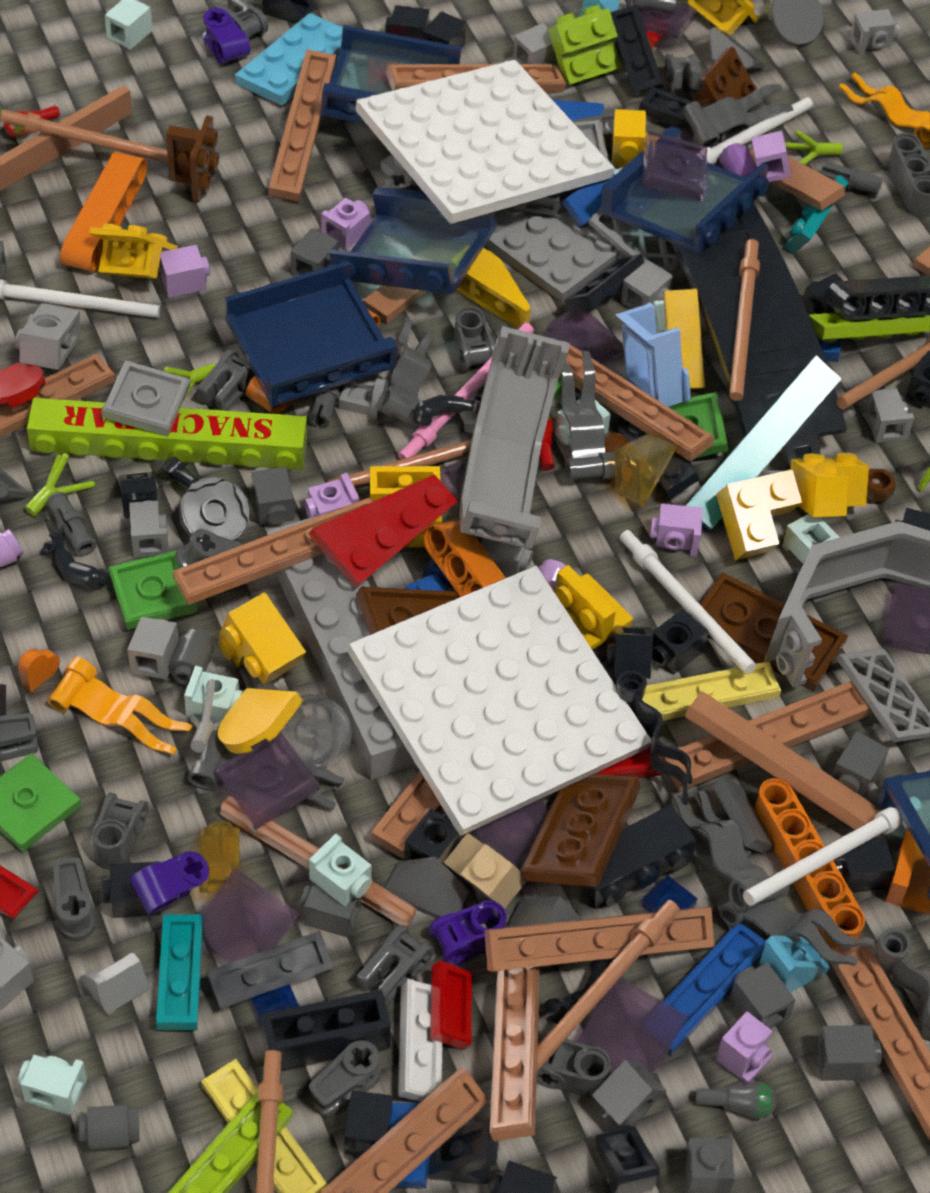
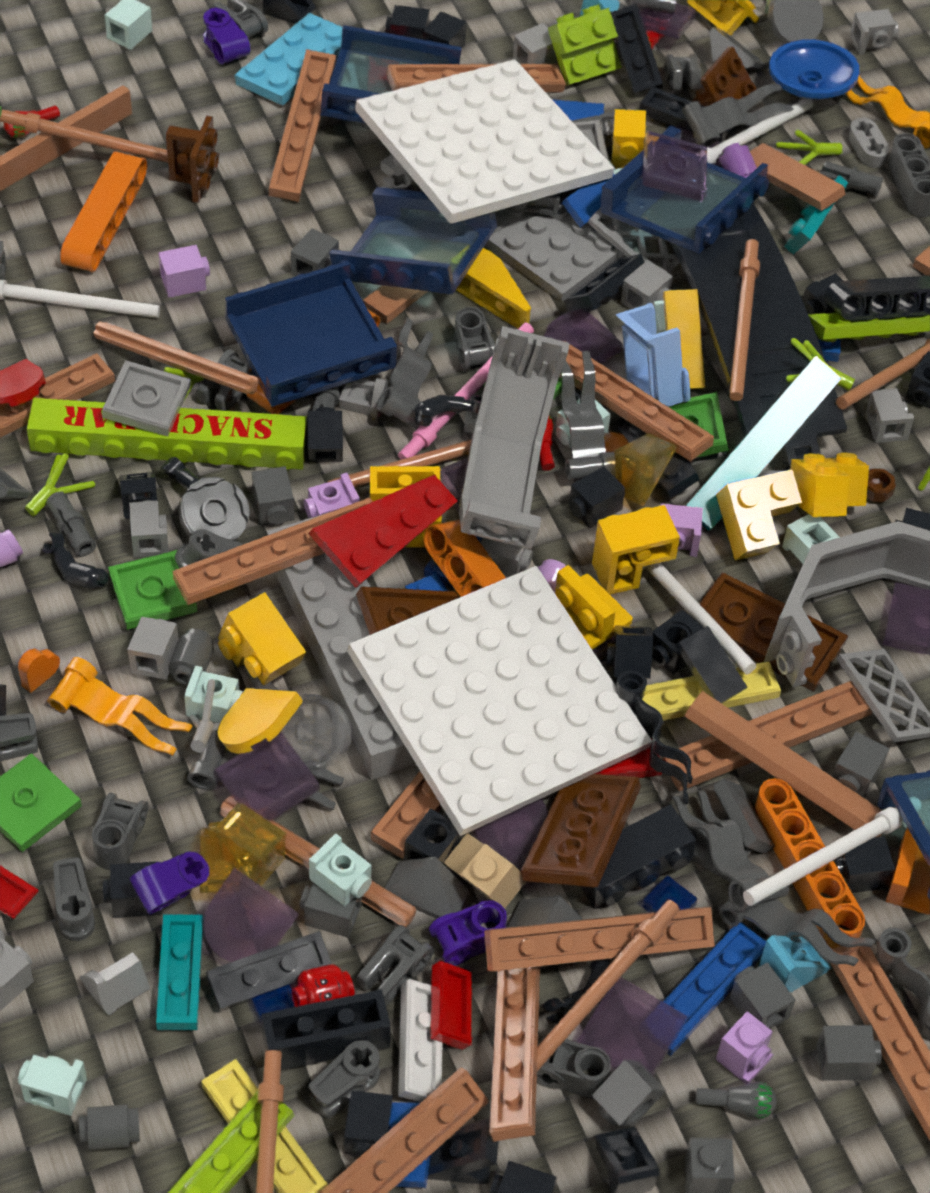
light grey brick [15,303,80,370] -> none
yellow bracket [89,223,178,279] -> none
lavender brick [321,198,370,251] -> none
lavender brick [751,131,791,182] -> none
none -> nougat axle [93,321,259,395]
none -> clear yellow slope [214,803,286,887]
none -> red head [292,964,355,1007]
none -> black brick [308,407,343,462]
none -> black brick [569,466,626,528]
none -> yellow brick [592,505,680,595]
none -> black tile [676,626,747,704]
none -> blue dish [769,40,860,100]
none -> lime plant [786,338,855,391]
none -> light grey beam [848,118,890,168]

